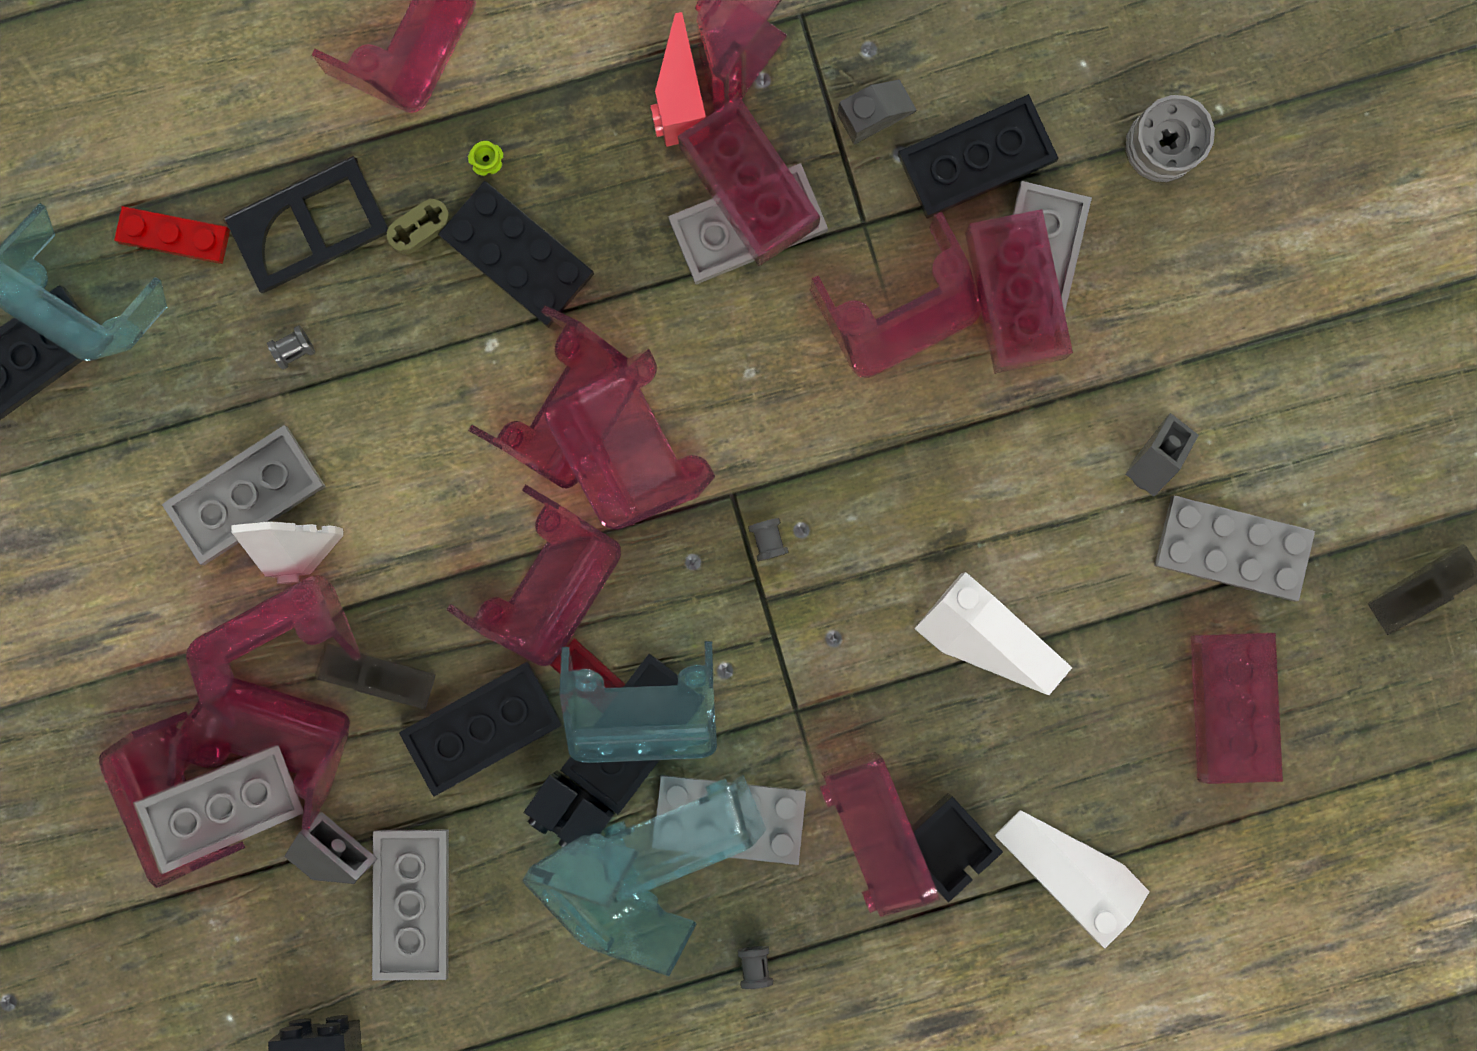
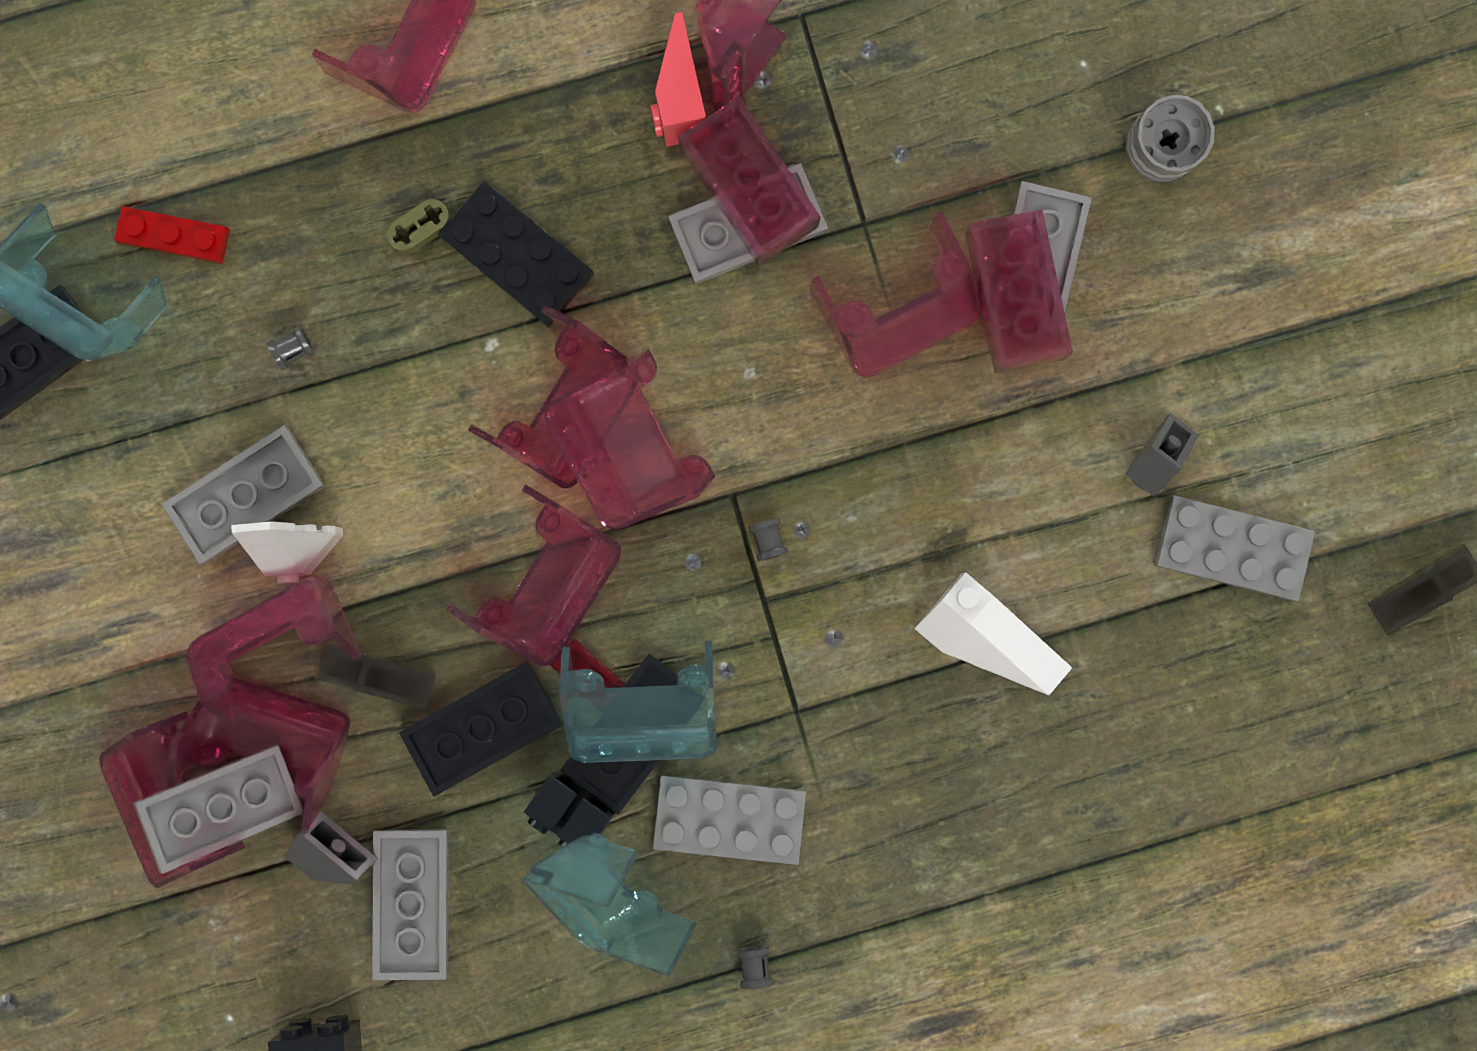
black window [224,156,389,294] -> none
lime plate [468,141,504,176] -> none
clear light blue windscreen [599,775,767,903] -> none
clear pink windscreen [820,752,940,918] -> none
dark grey slope [837,79,917,145] -> none
black piece [894,793,1003,903] -> none
black plate [898,94,1059,219] -> none
white wedge [995,810,1150,948] -> none
clear pink brick [1191,633,1283,784] -> none

